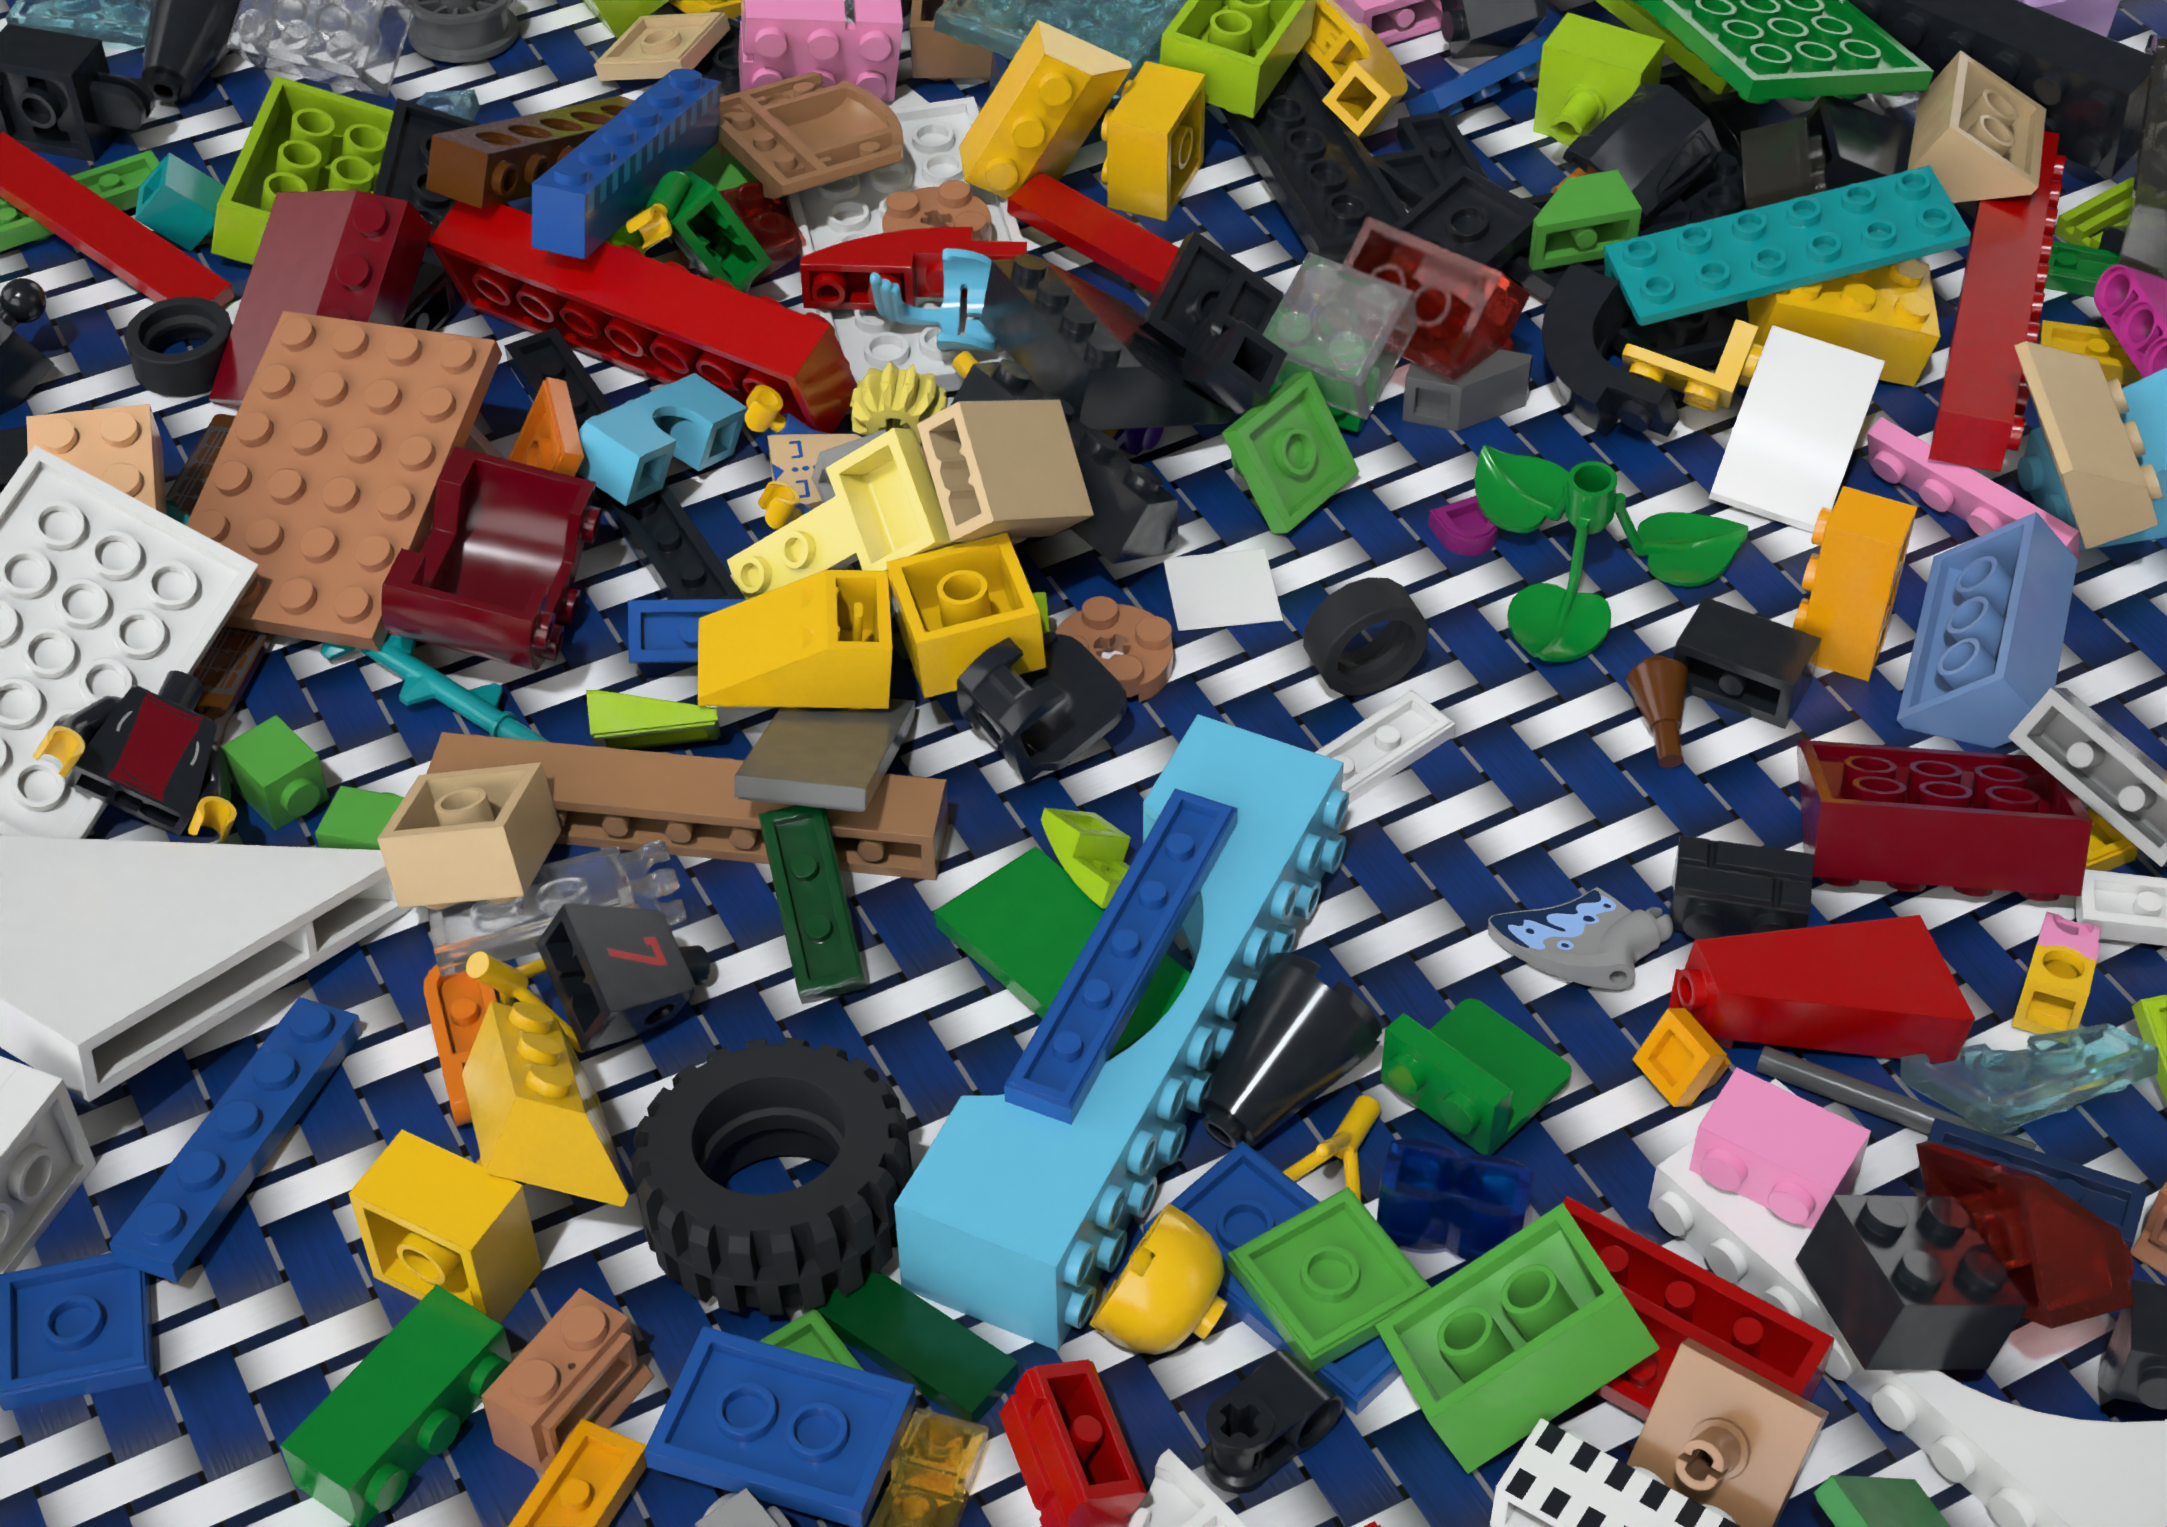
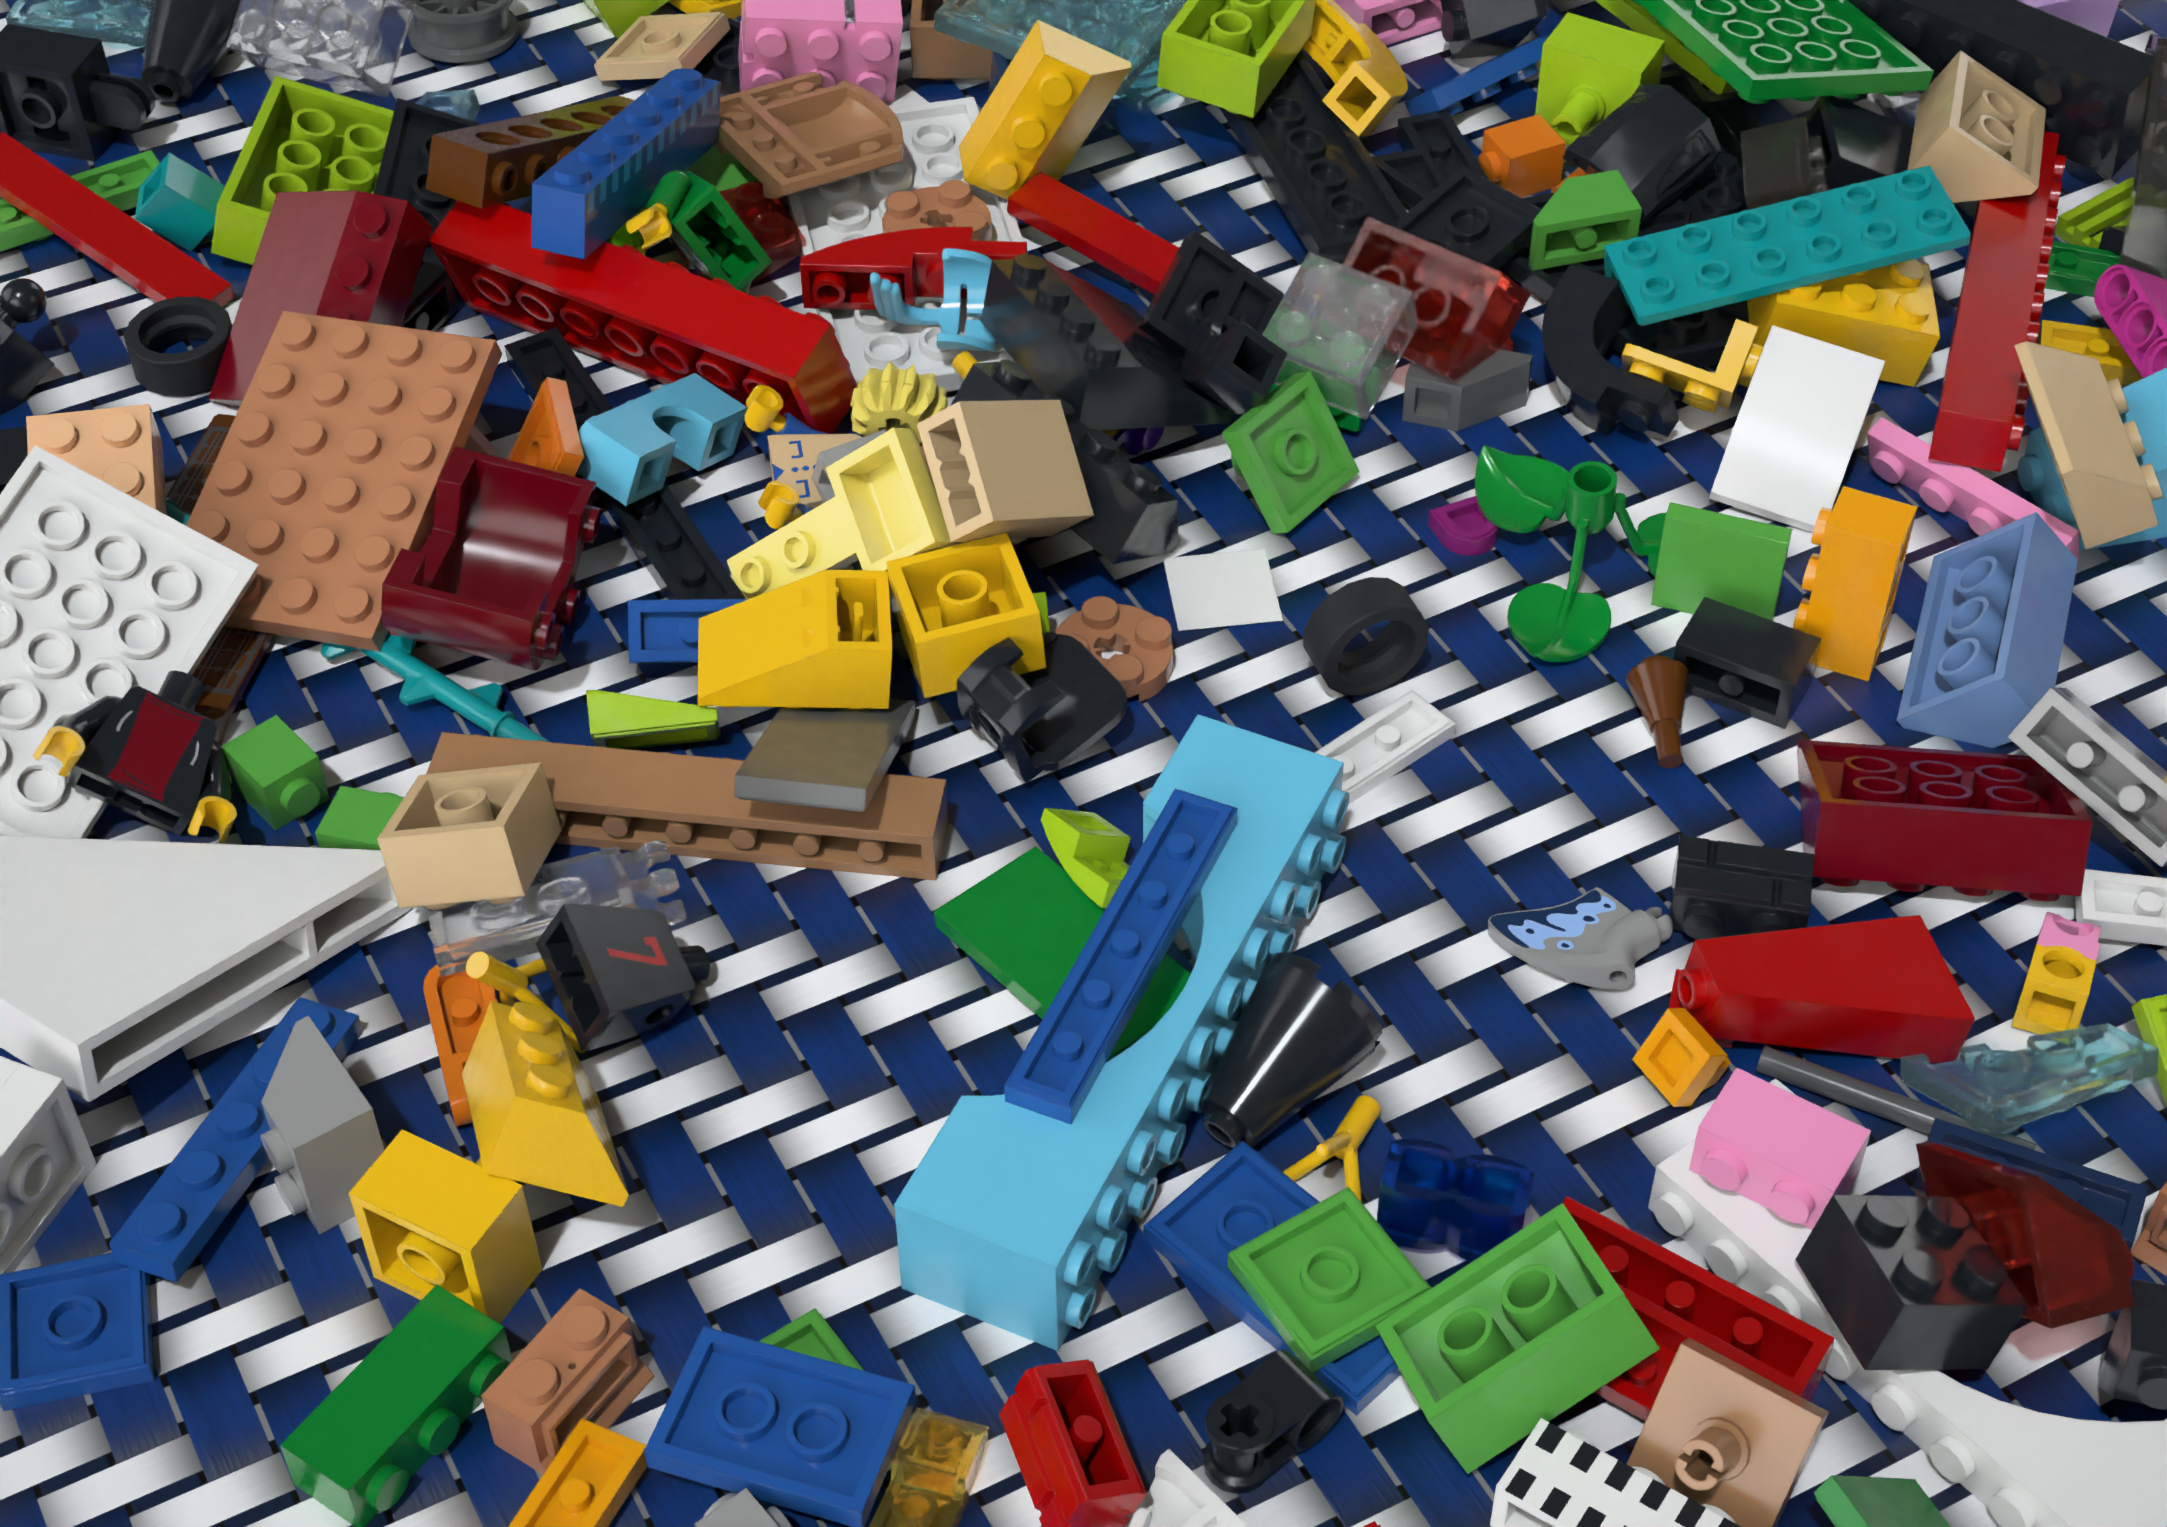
black tyre [631,1038,913,1316] -> none
dark green tile [758,805,867,1004] -> none
dark green tile [801,1267,1019,1427] -> none
yellow cylinder [1089,1203,1228,1355] -> none
yellow brick [1101,61,1206,221] -> none
green bracket [1380,998,1572,1158] -> none
yellow tile [2085,807,2139,872] -> none
none -> light grey slope [260,1016,384,1234]
none -> orange brick [1478,114,1566,198]
none -> bright green tile [1651,502,1793,621]

